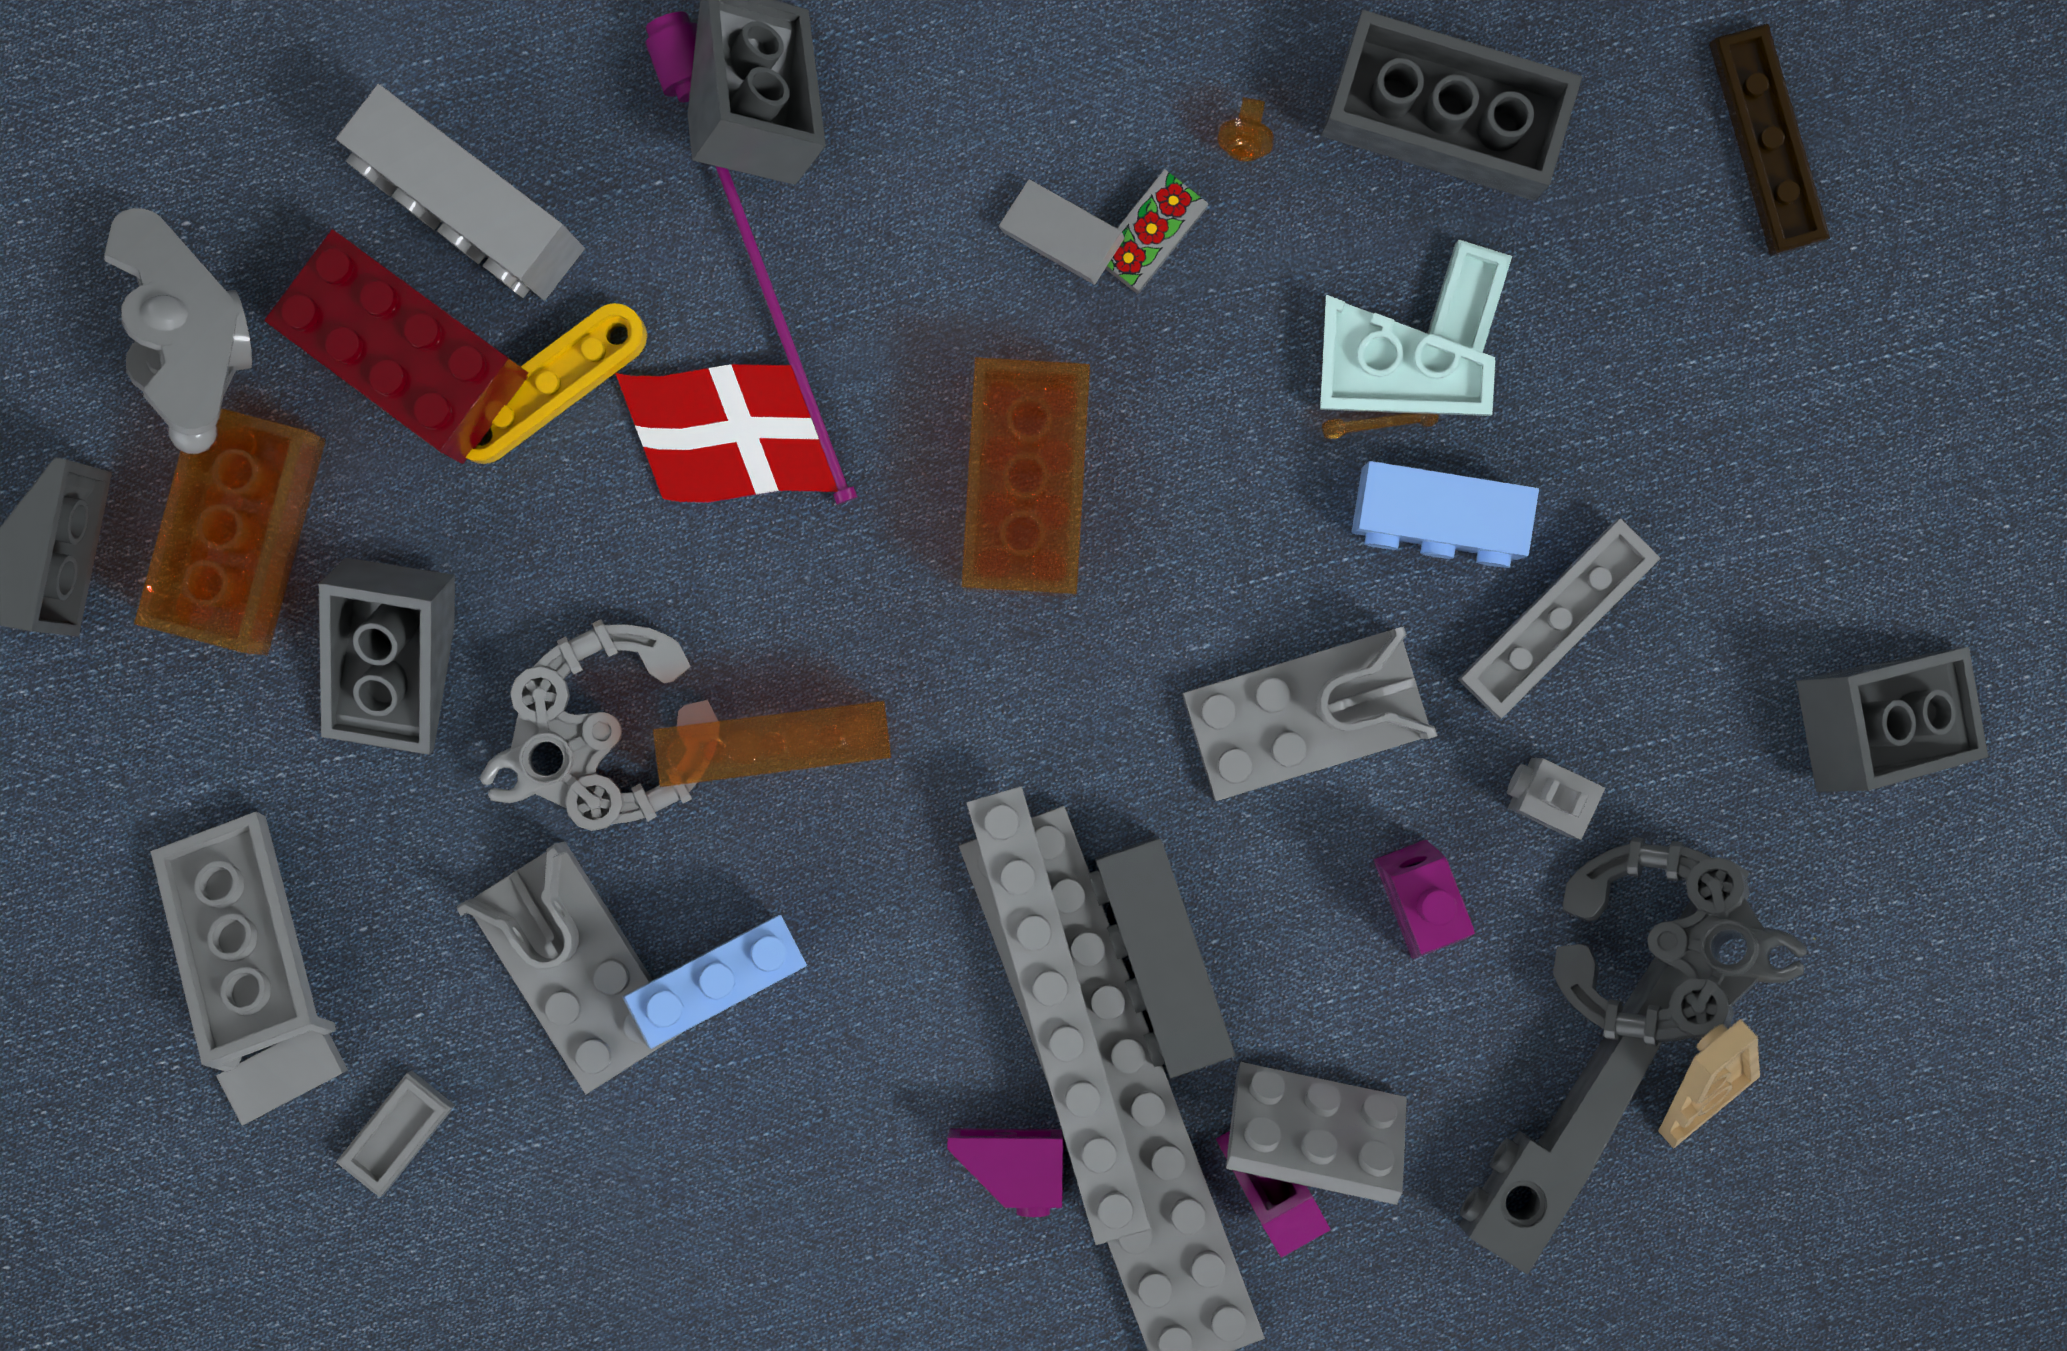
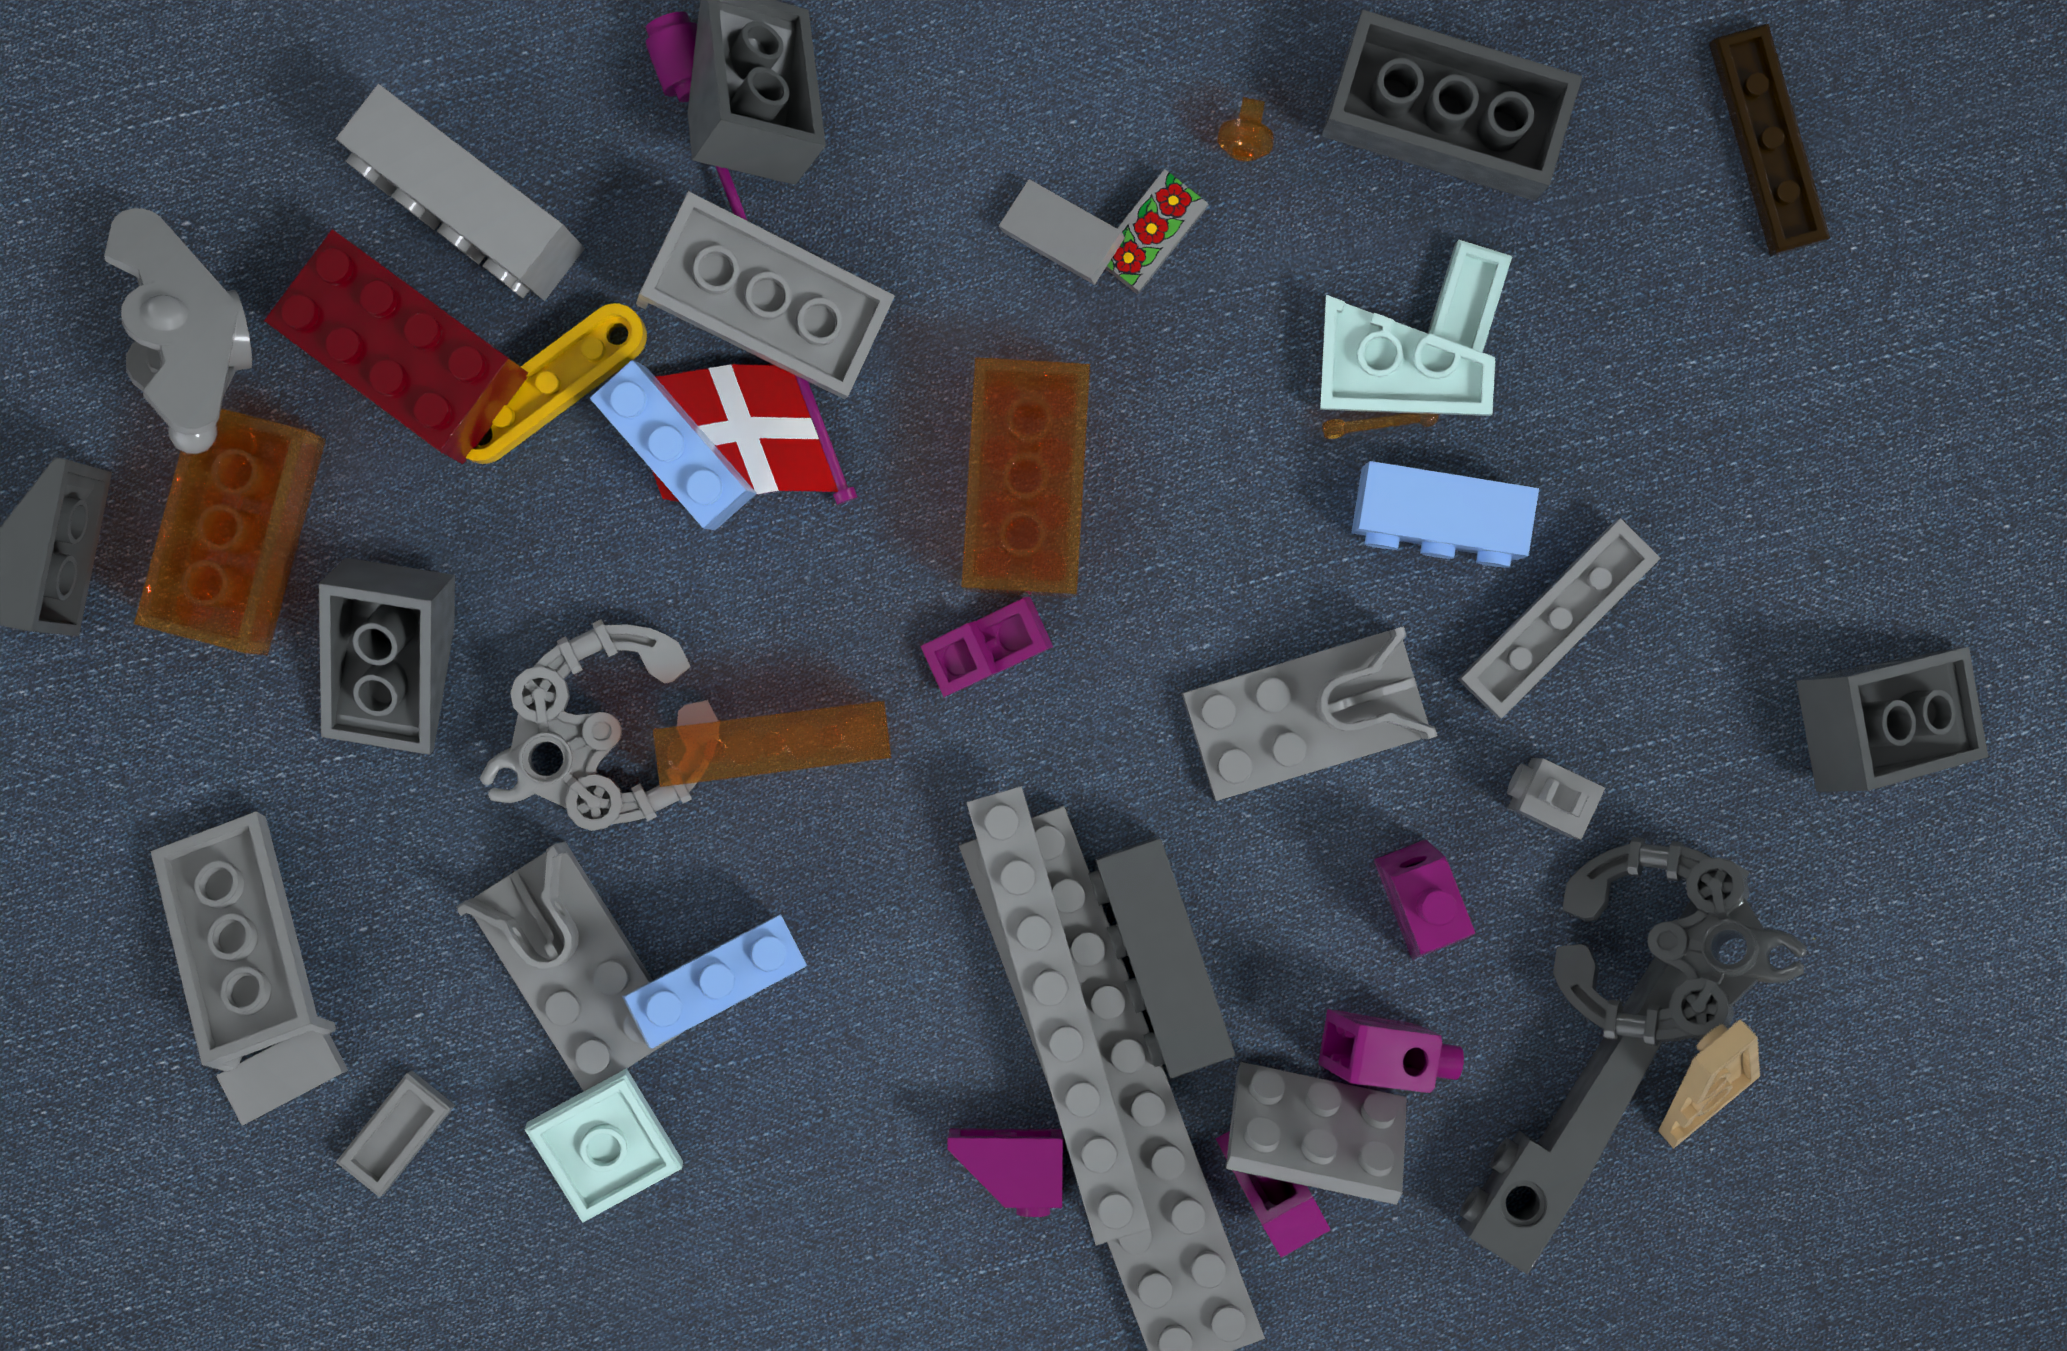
none -> light aqua tile [525,1068,683,1223]
none -> light blue brick [590,360,757,530]
none -> light grey plate [636,191,895,400]
none -> magenta slope [920,596,1053,697]
none -> magenta torso [1318,1009,1464,1093]

